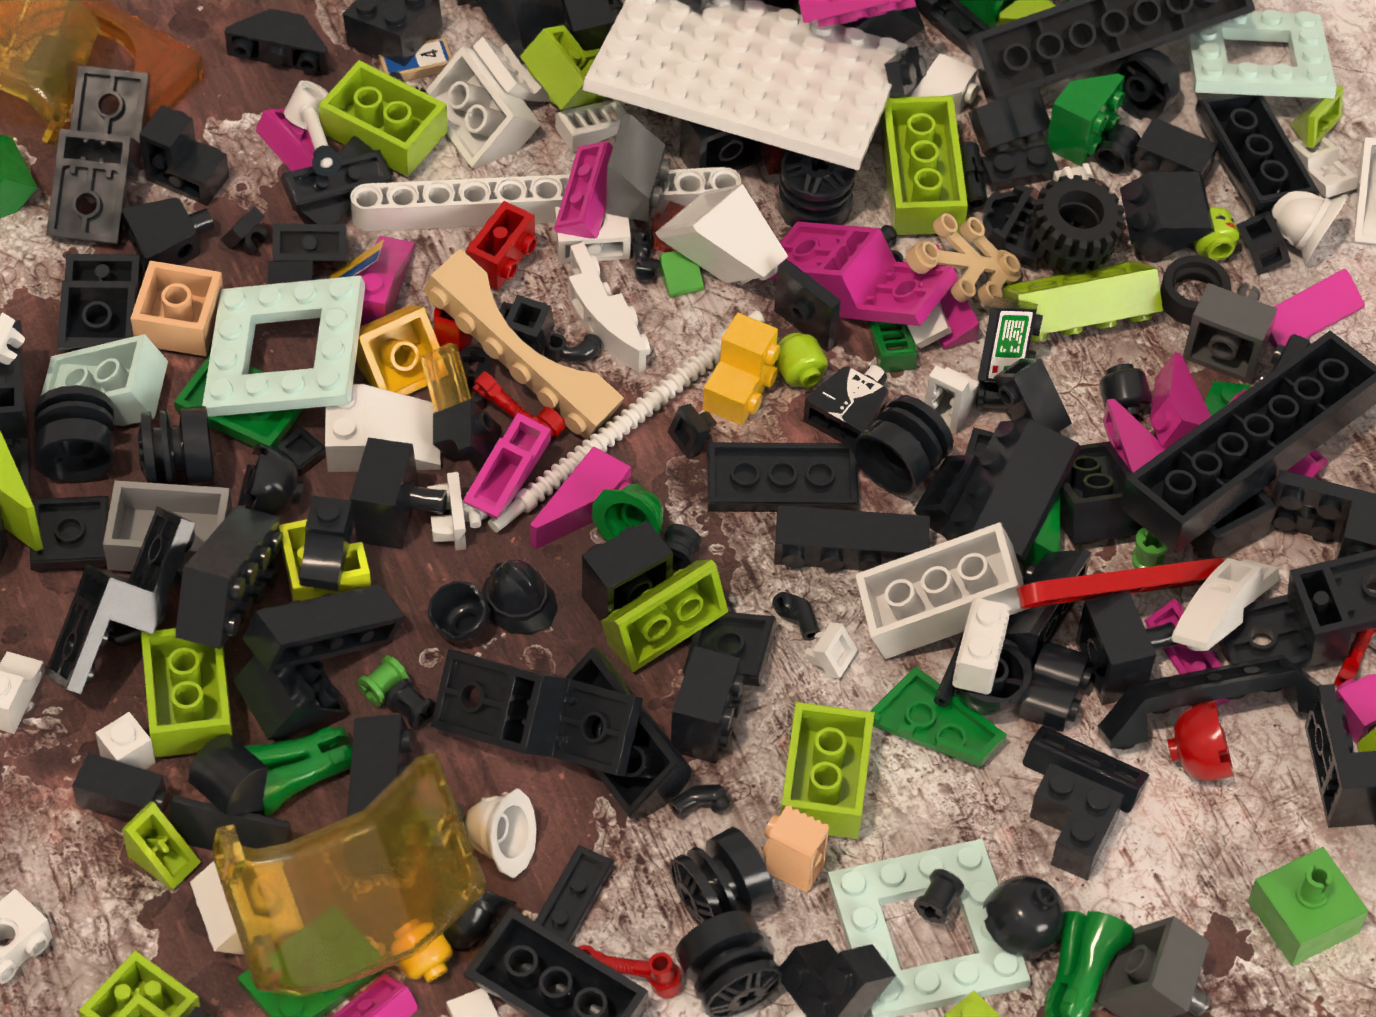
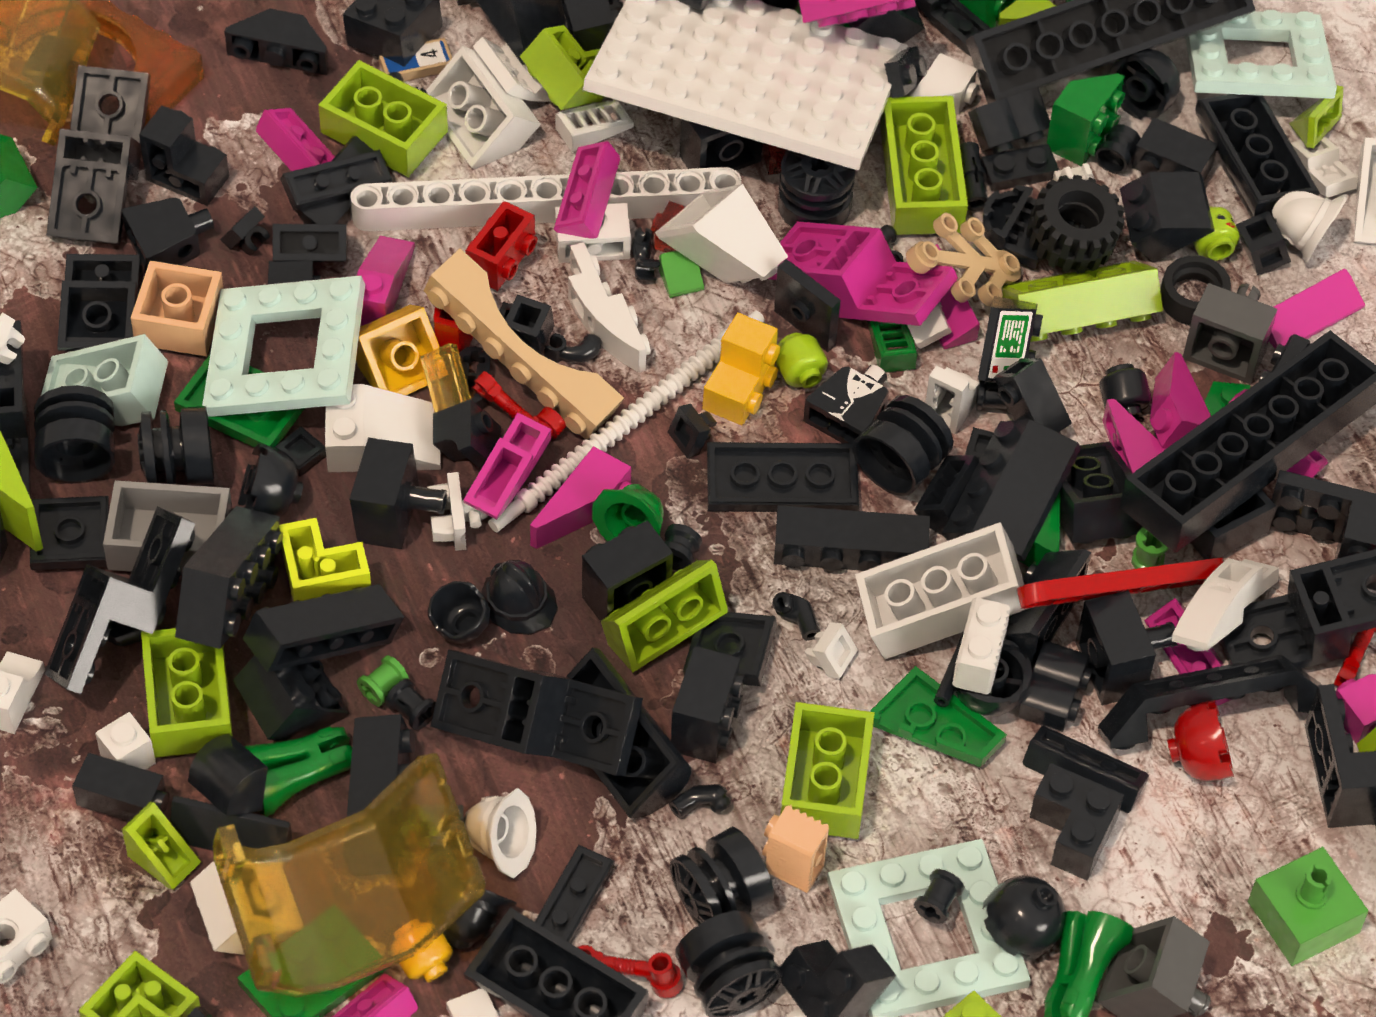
white piece [284,80,341,176] -> none
black arch [299,496,354,591] -> none
sticker [330,240,384,278] -> none
dark grey slope [606,113,670,222] -> none

